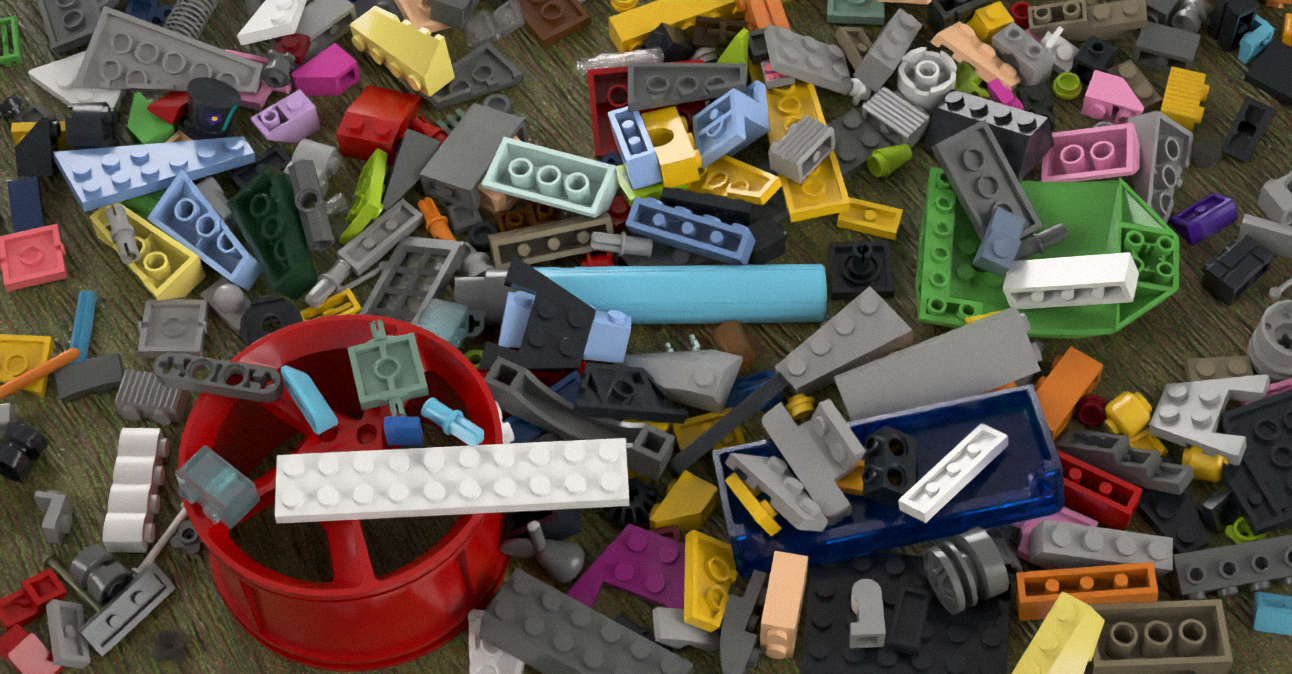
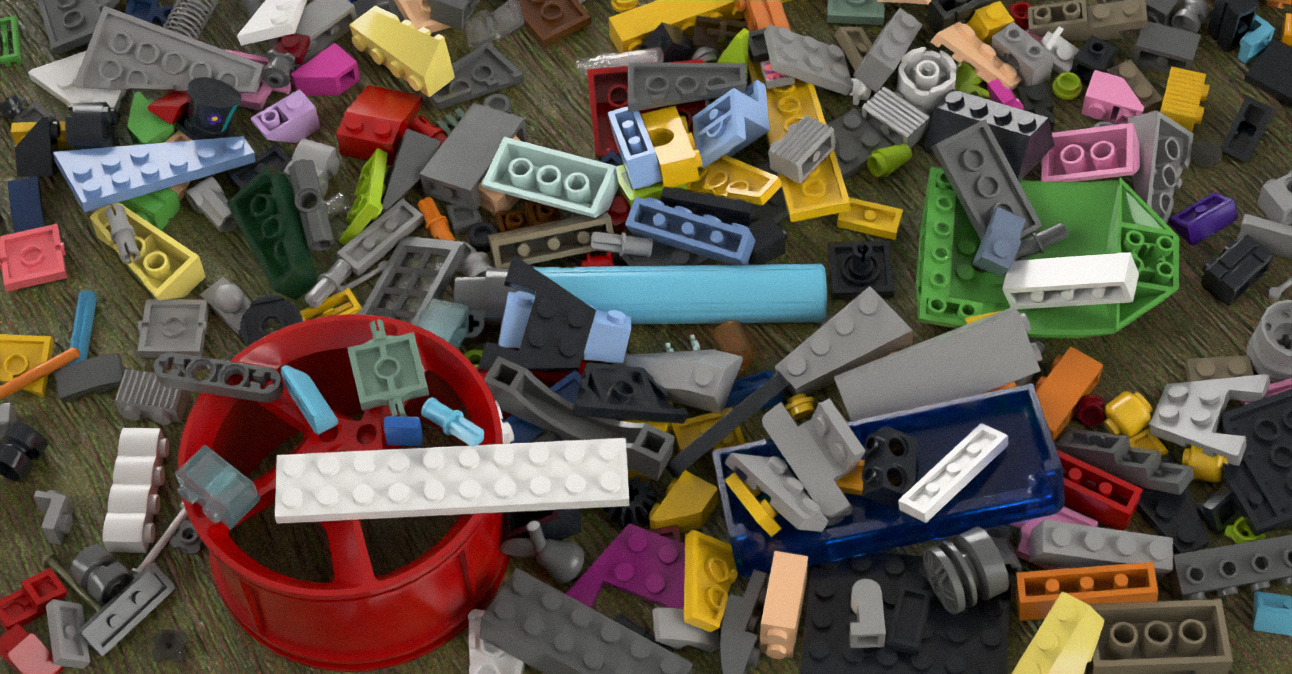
light blue wedge [147,169,266,291] -> none

